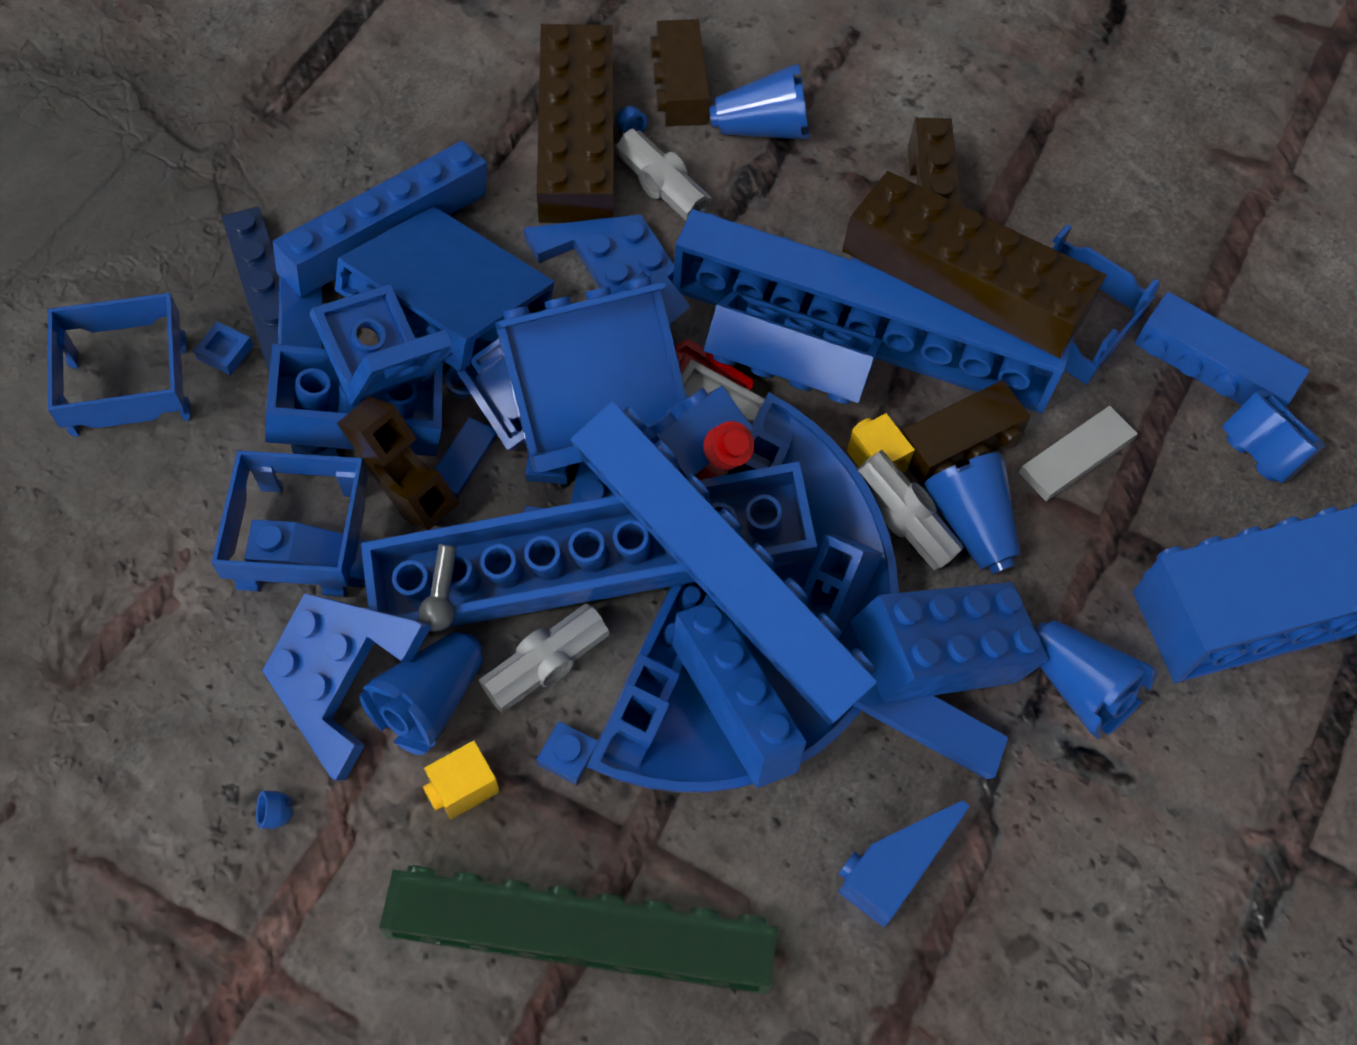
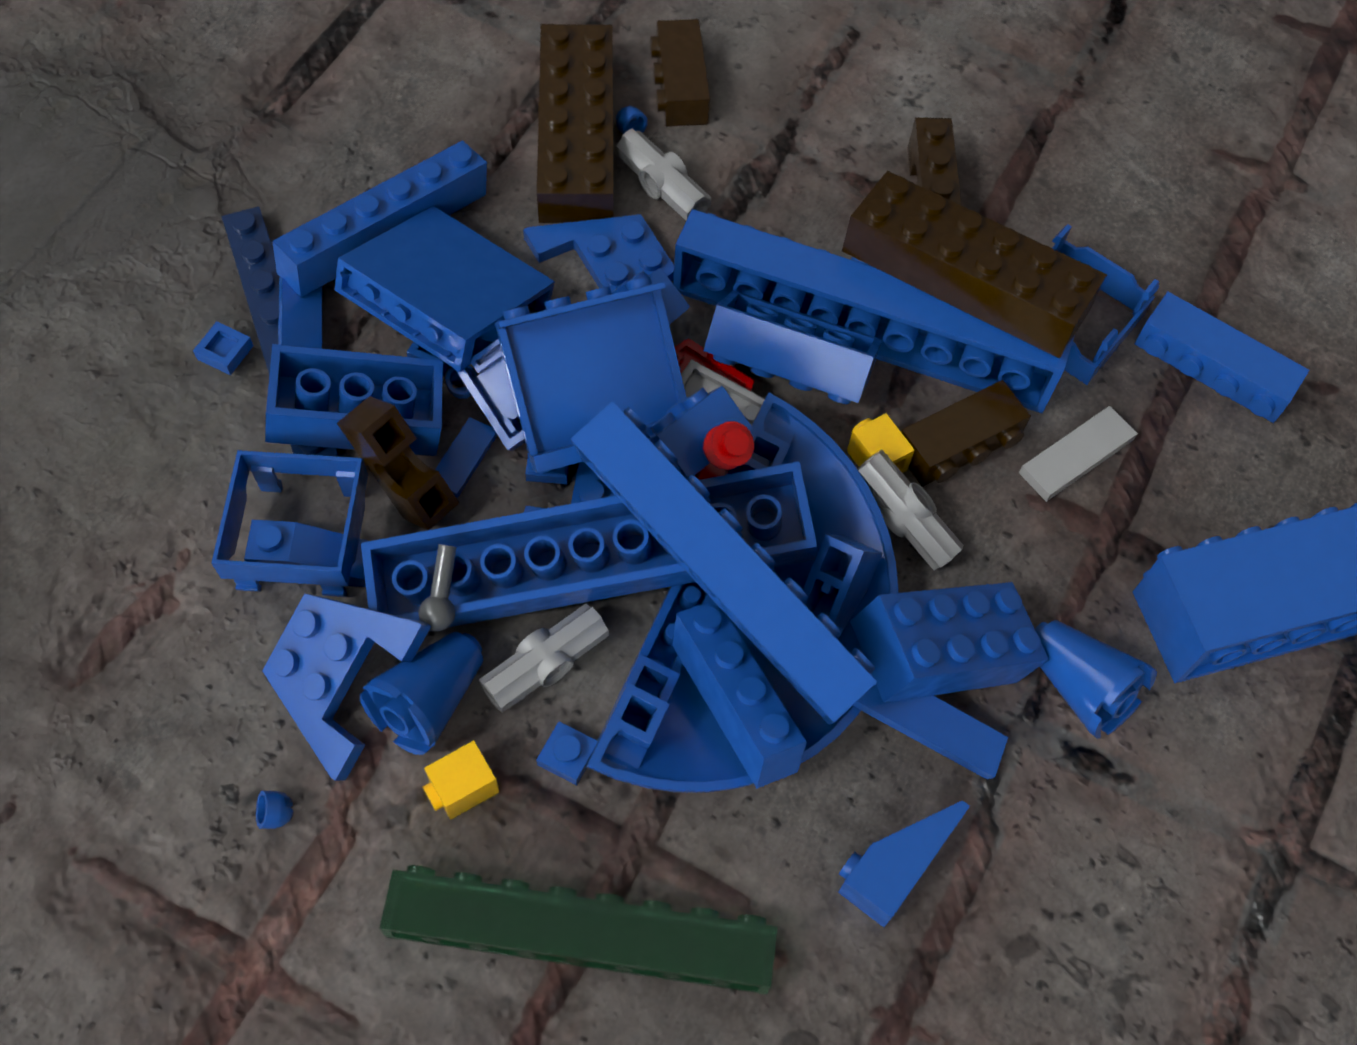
blue piece [48,293,190,437] -> none
blue bracket [310,284,453,406] -> none
blue cone [710,63,810,139] -> none
blue cone [924,452,1021,575] -> none
blue brick [1222,389,1326,483] -> none

